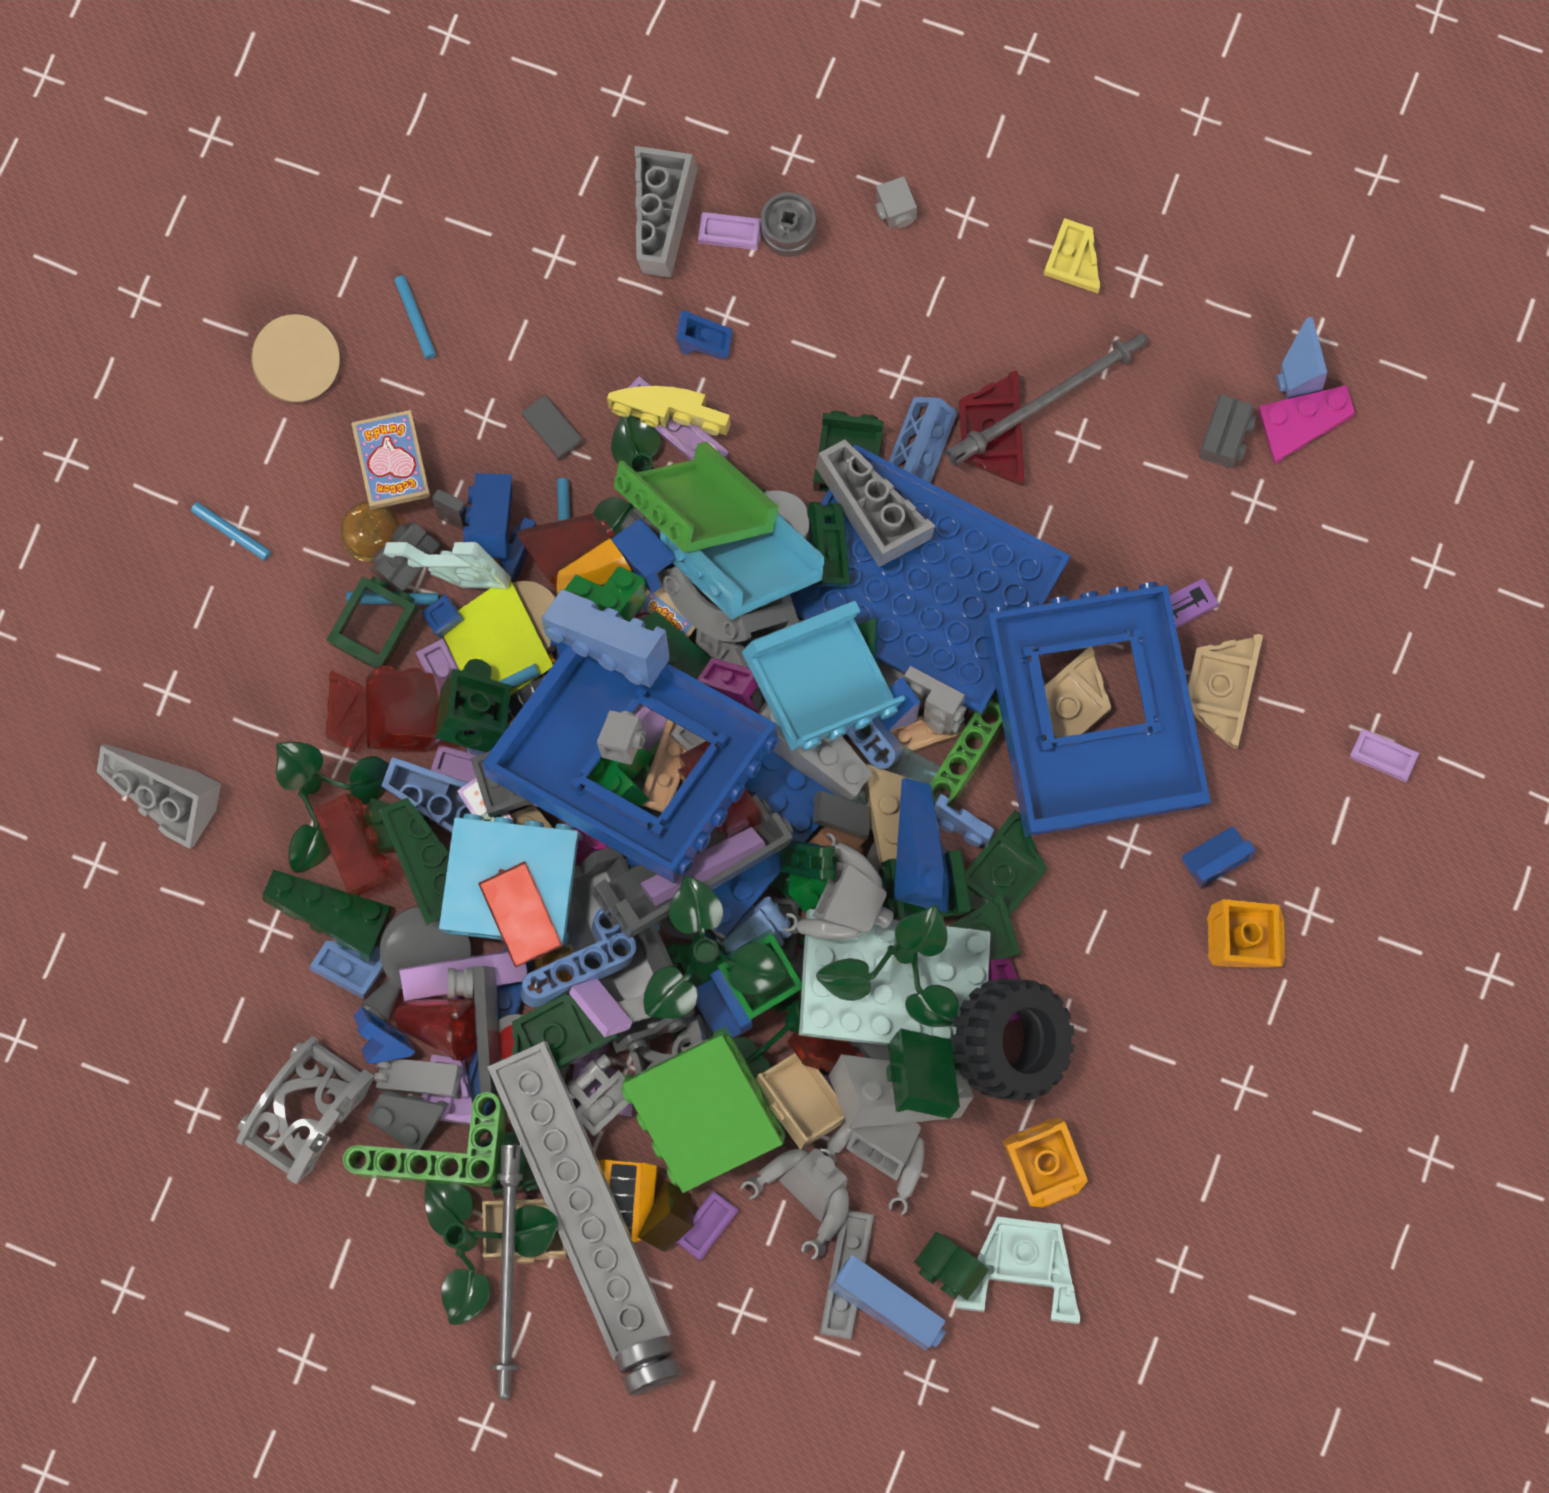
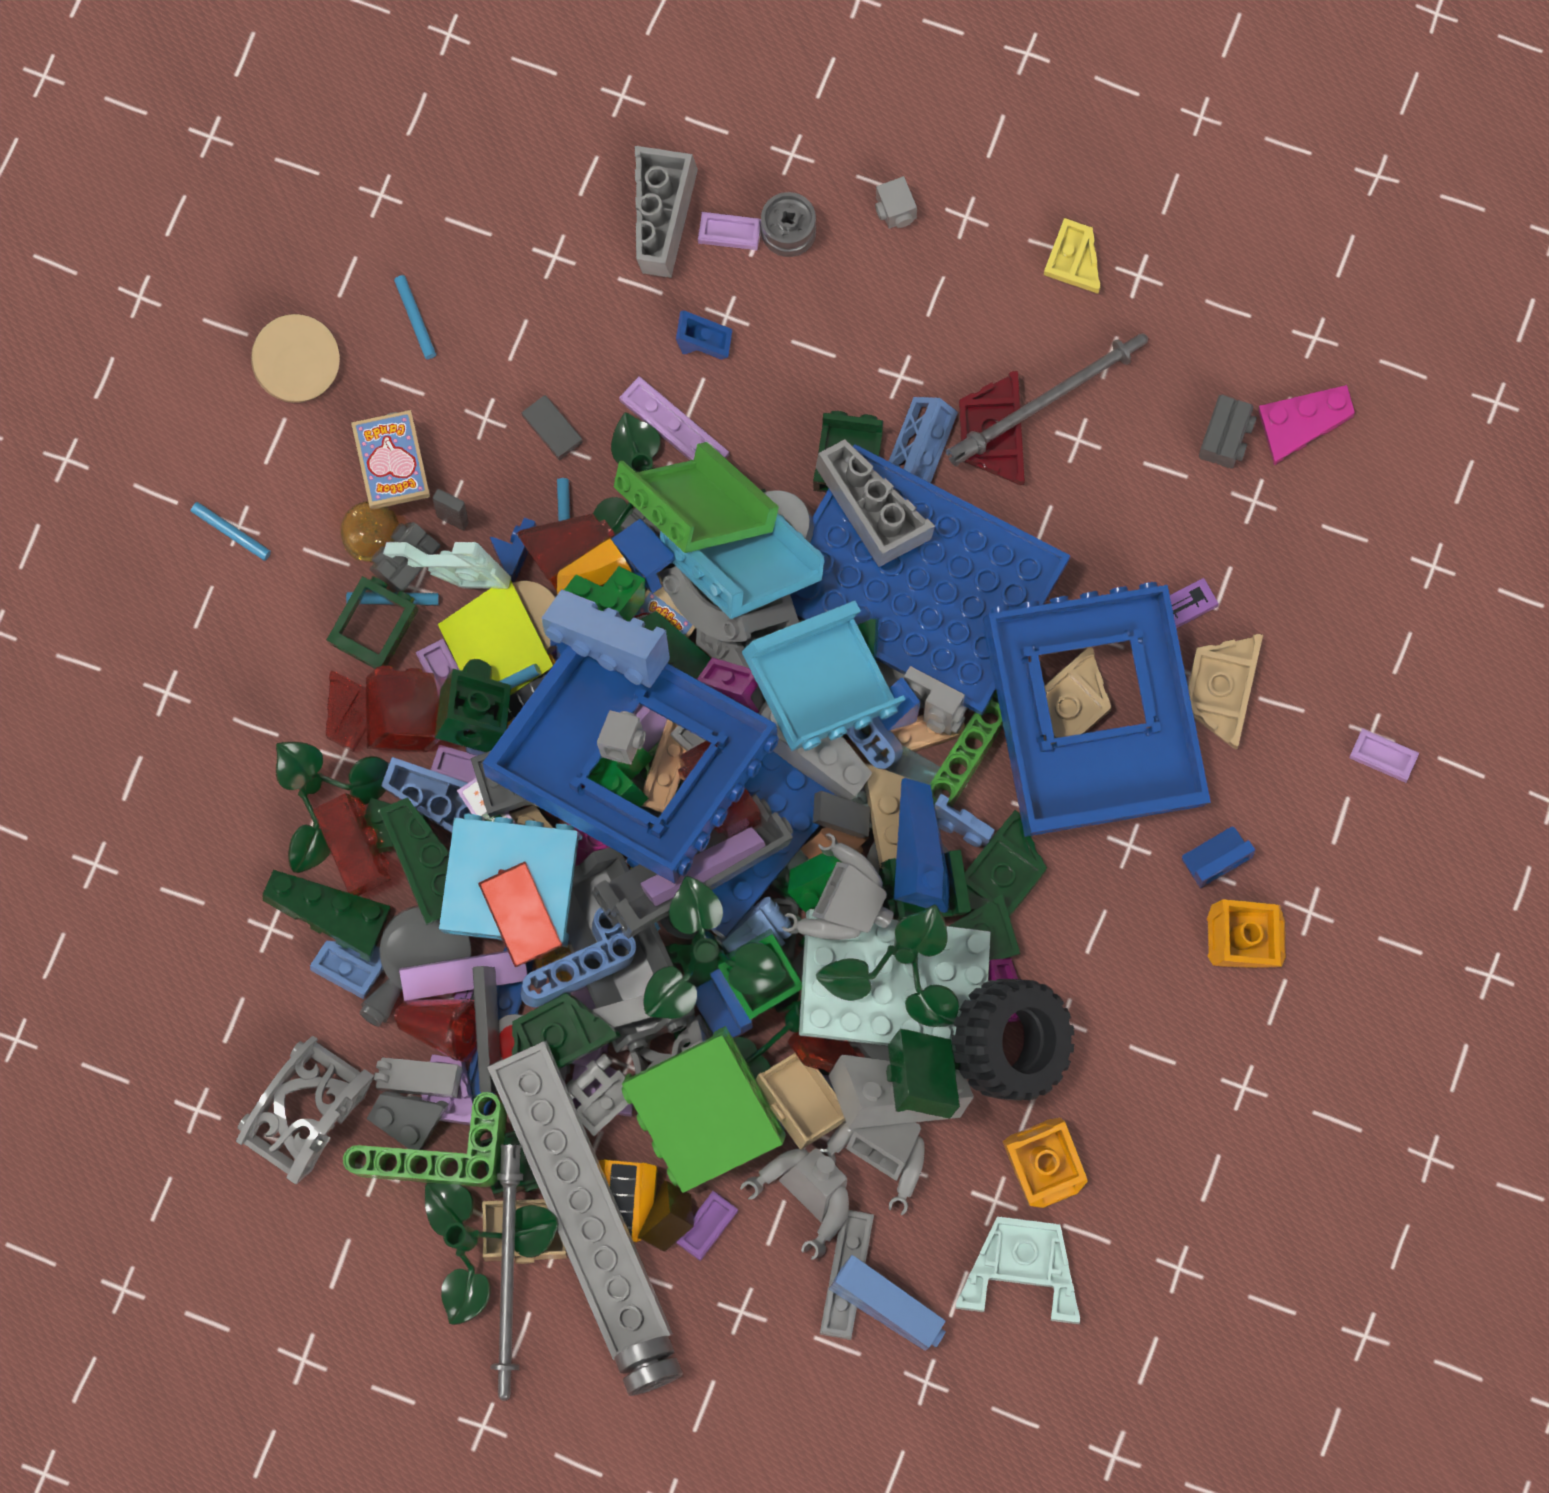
light grey wedge [97,744,221,849] -> none
blue slope [354,1006,415,1064] -> none
blue tile [421,594,464,638] -> none
light grey wheel [448,968,473,999] -> none
blue brick [463,473,513,558] -> none
lavender tile [569,978,632,1037] -> none
light yellow slope [607,386,731,436] -> none
dark green plate [780,840,836,879] -> none
dark green plate [807,502,850,587] -> none
dark green brick [914,1232,990,1300] -> none
medium blue slope [1276,317,1328,399] -> none

